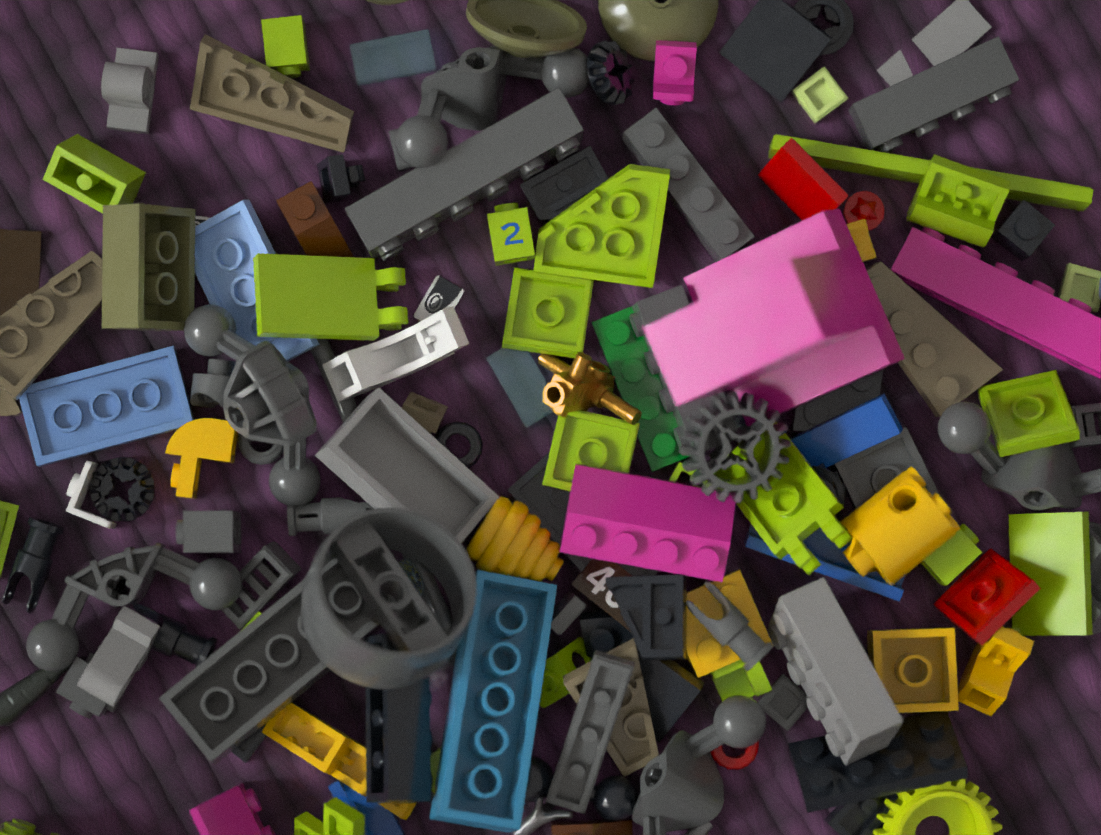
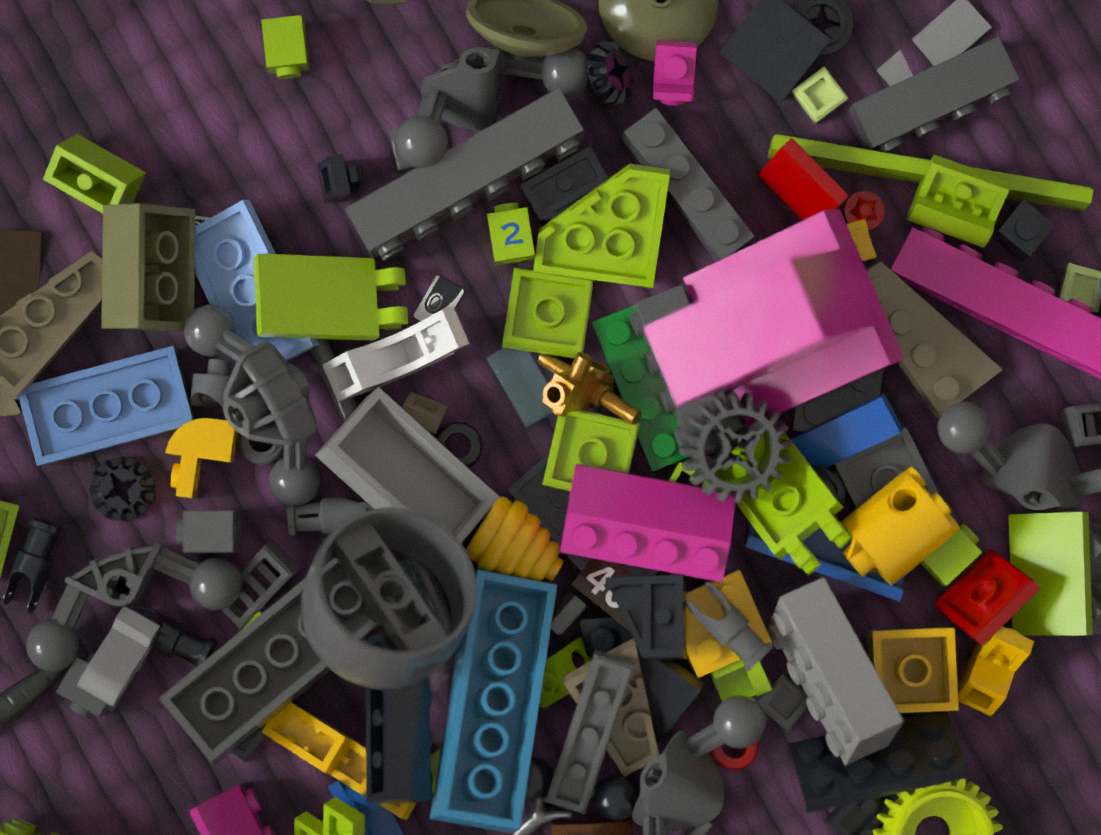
white bracket [66,460,117,529] -> none
light grey tile [101,48,159,134] -> none
dark tan wing [190,34,354,153] -> none
reddish brown slope [276,181,354,257] -> none
clear light blue tile [350,29,436,86] -> none
lime tile [978,370,1080,457] -> none

